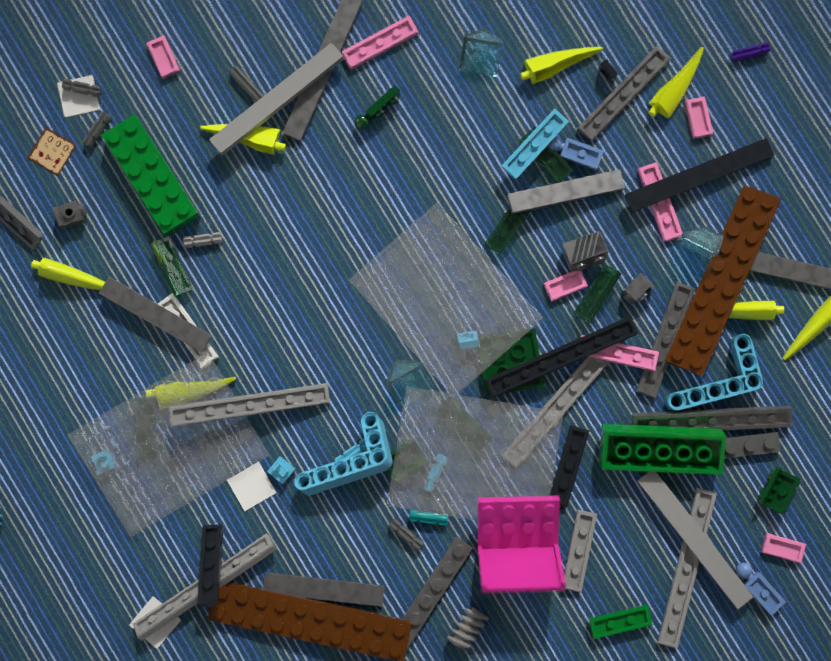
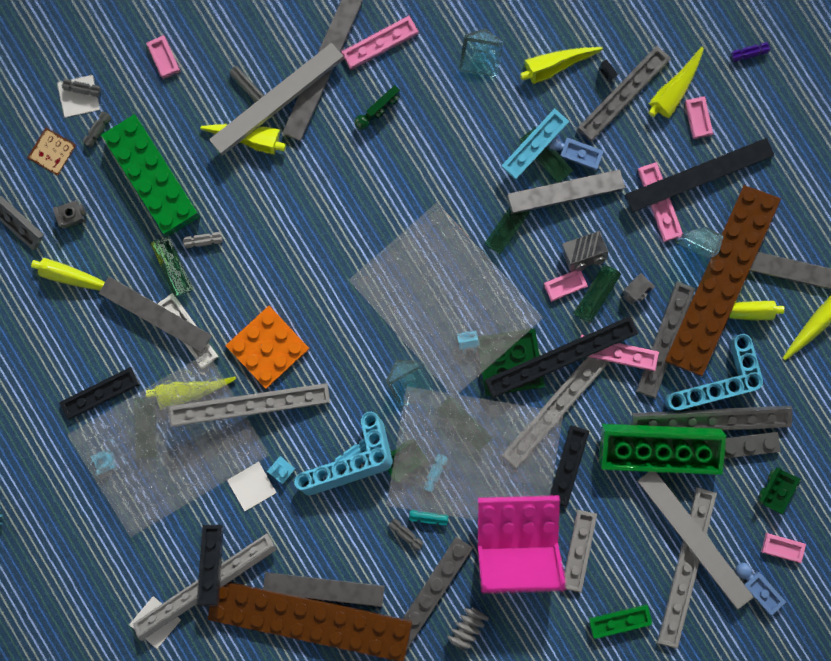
none -> black tile [59,367,141,420]
none -> orange plate [225,306,310,389]

